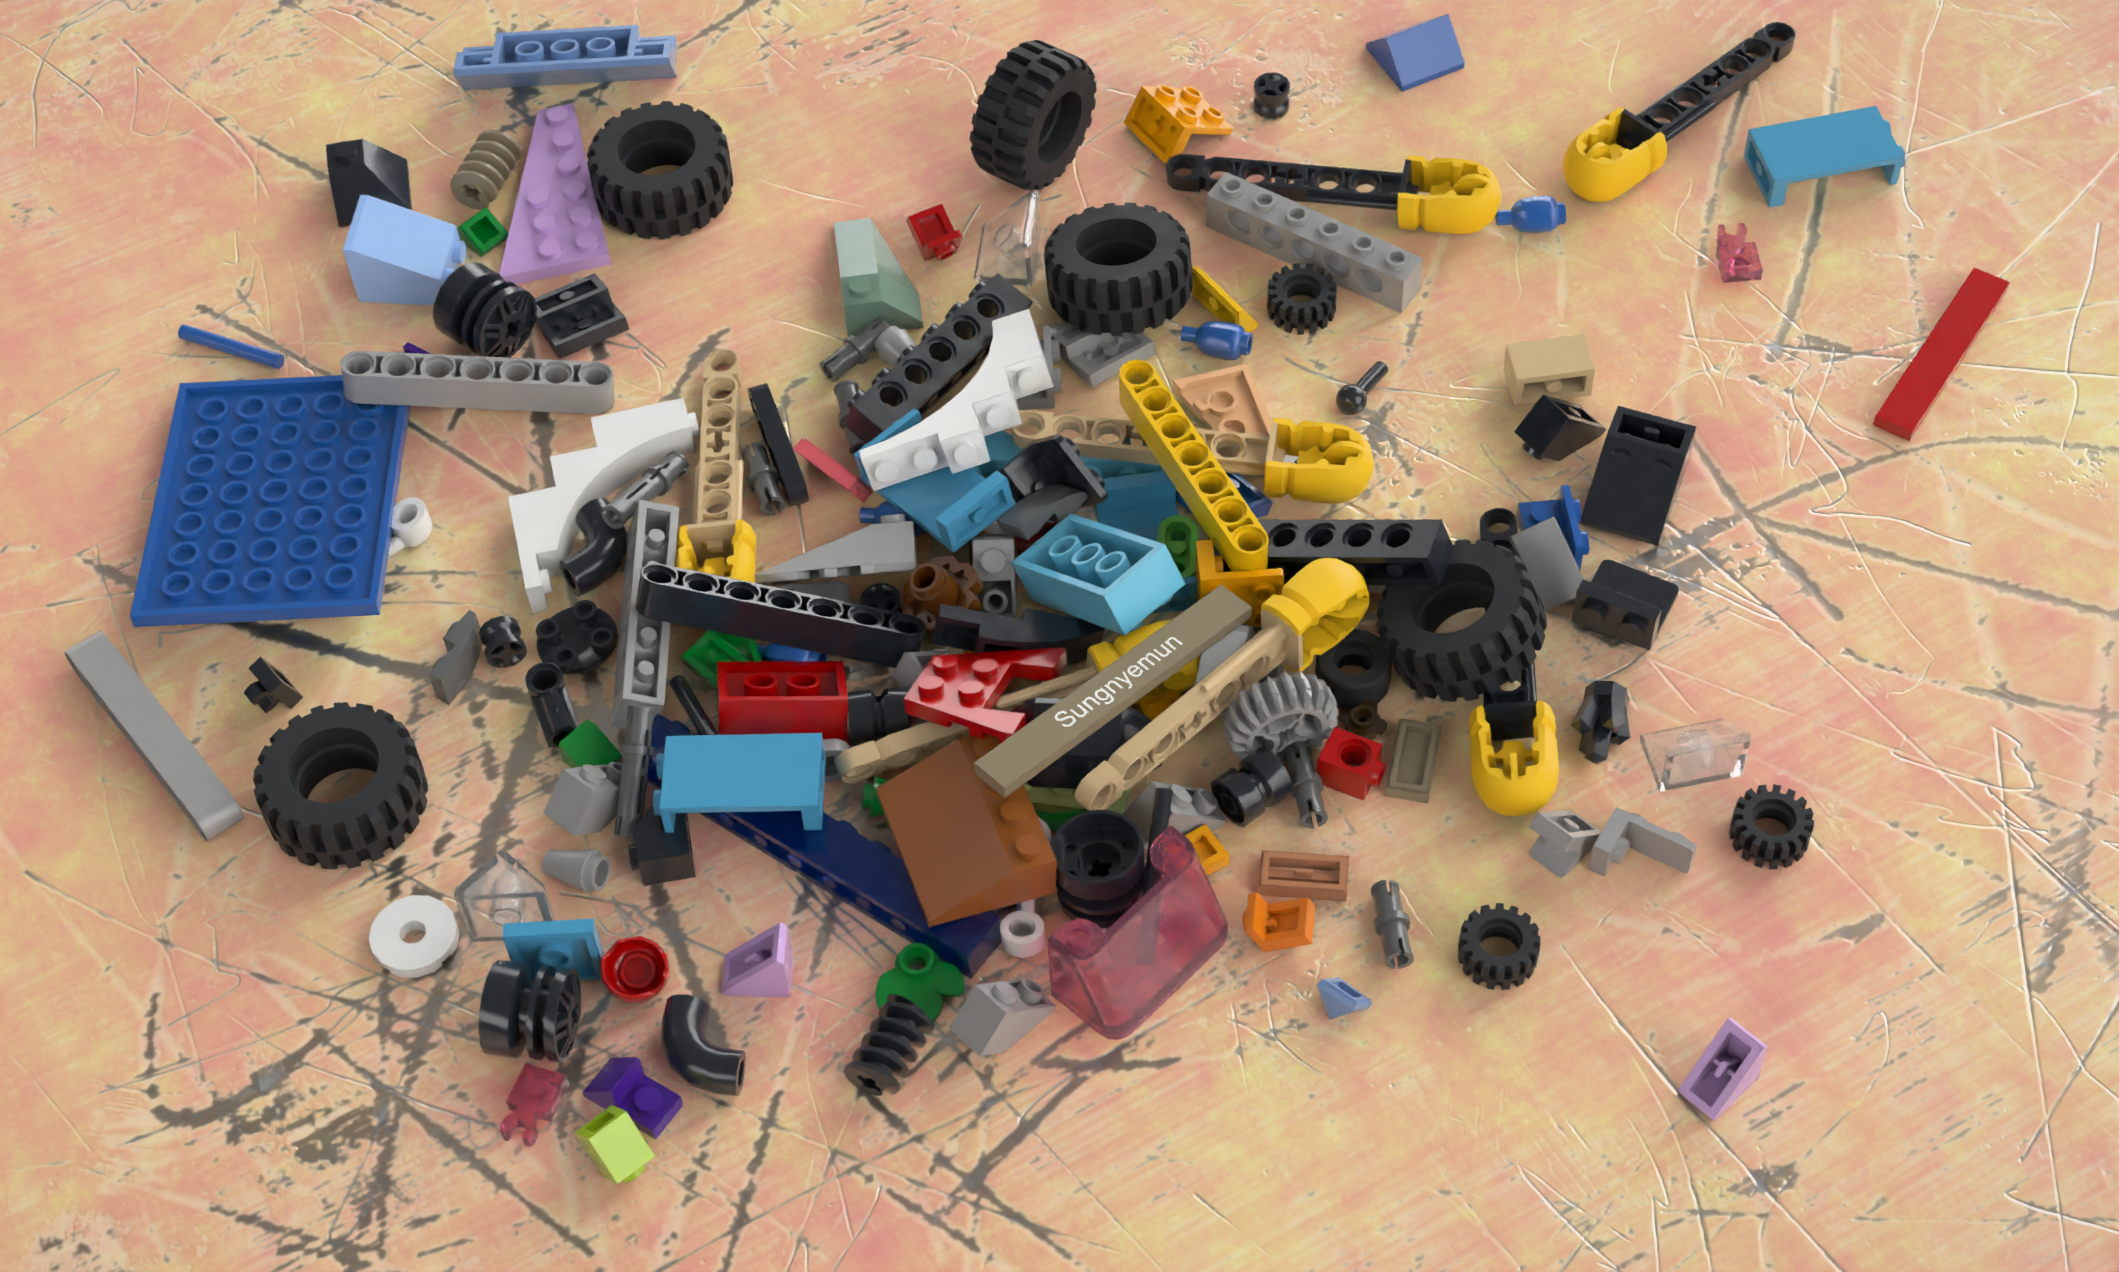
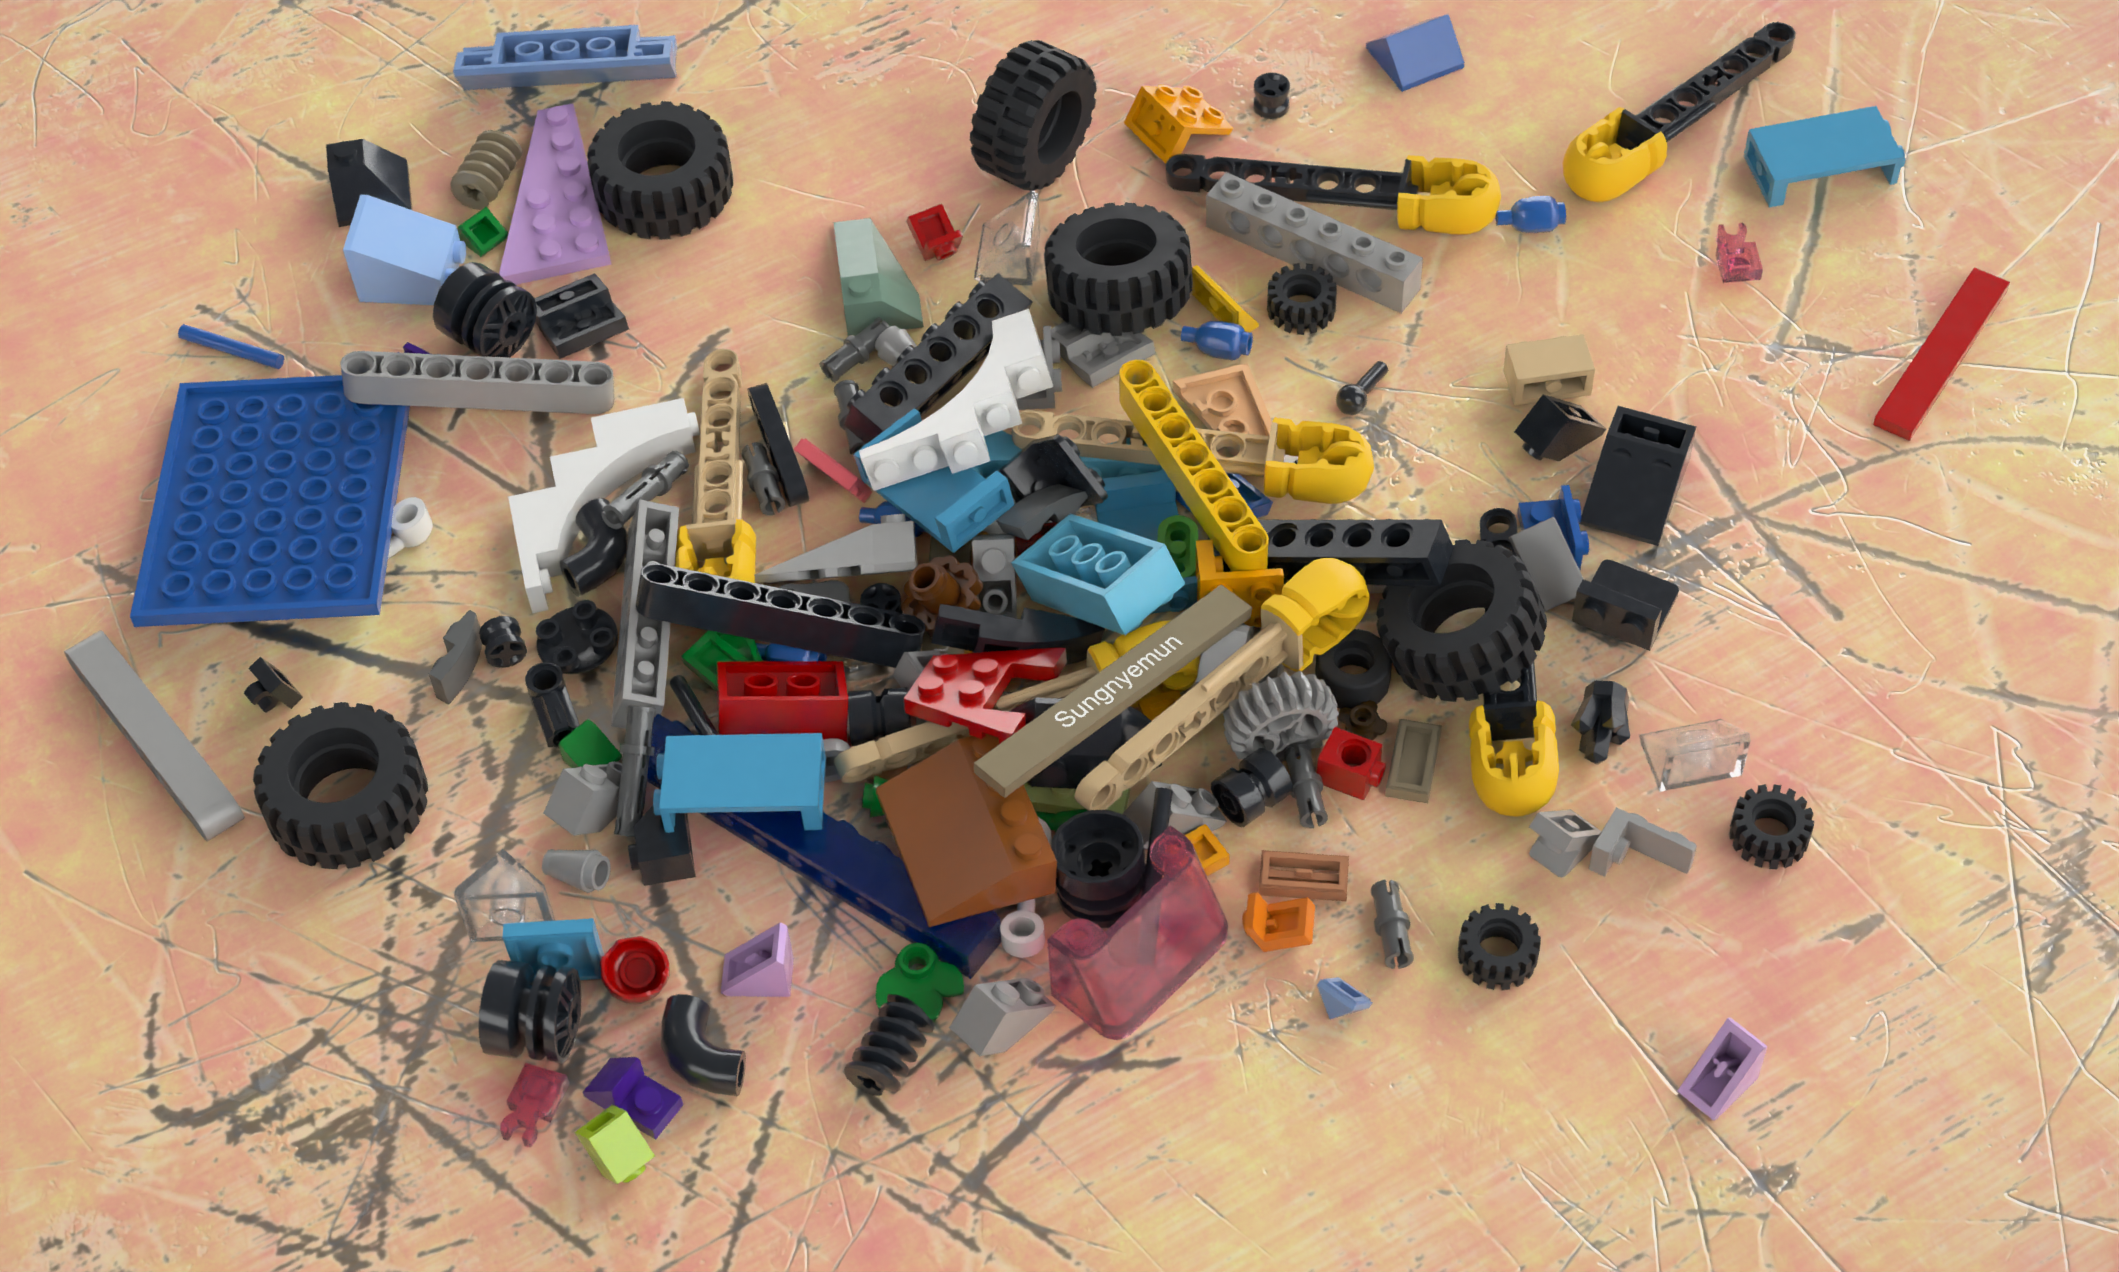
white tile [369,895,460,978] -> none

